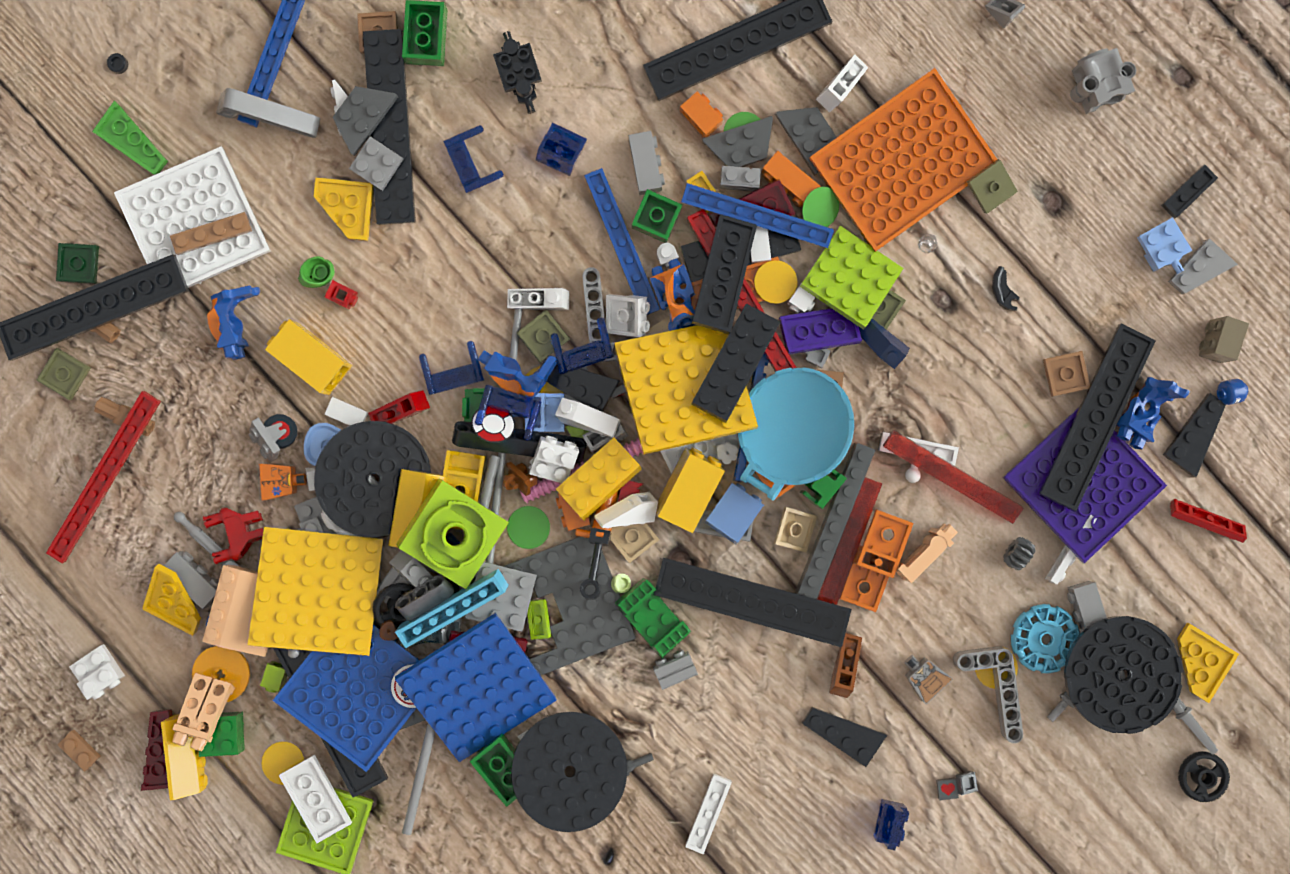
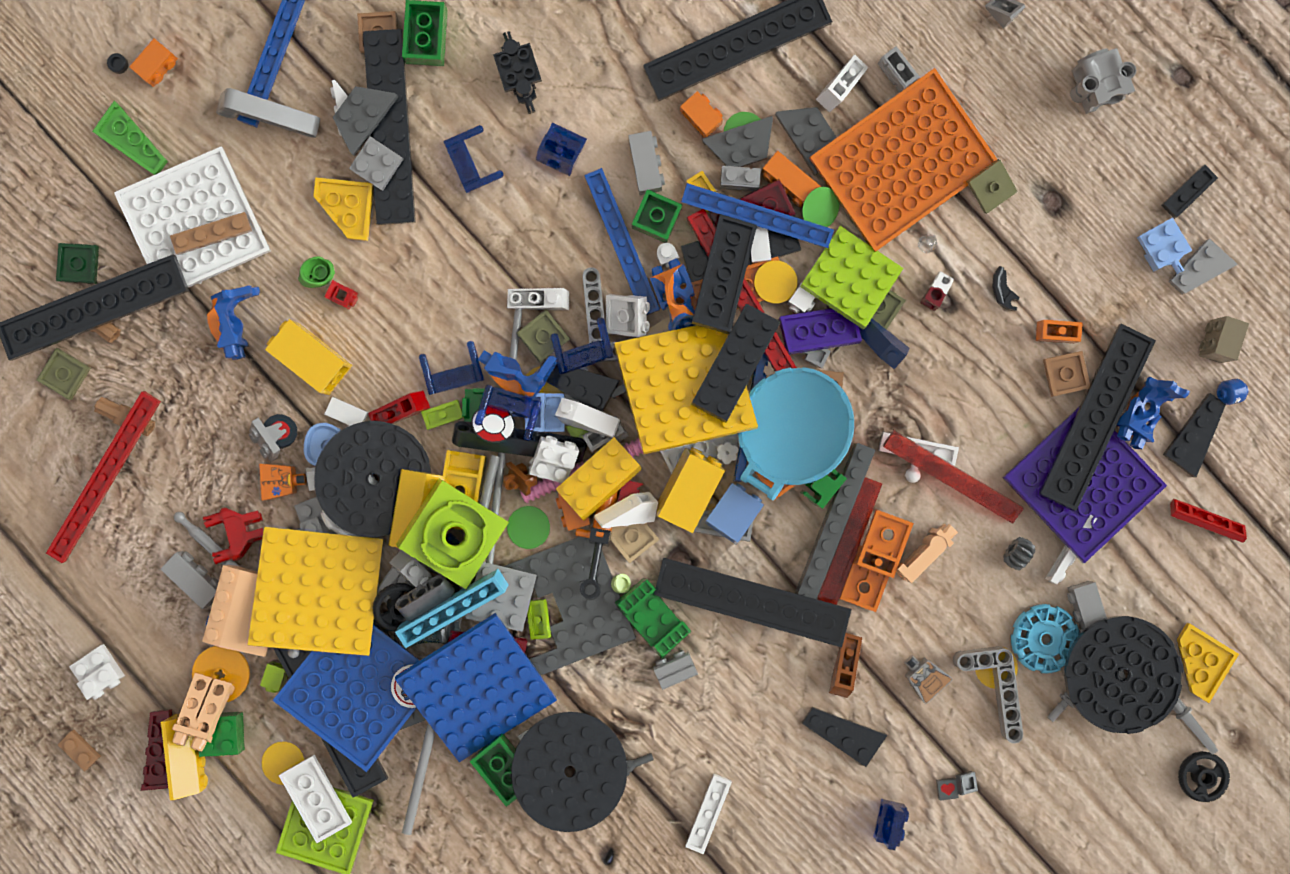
yellow plate [142,564,201,636] -> none
reddish brown piece [379,620,398,641] -> none
tan slope [774,506,817,553] -> none
none -> orange brick [129,38,178,87]
none -> lime plate [421,399,464,430]
none -> light grey brick [878,46,919,93]
none -> leg [920,271,954,311]
none -> orange brick [1036,320,1082,344]

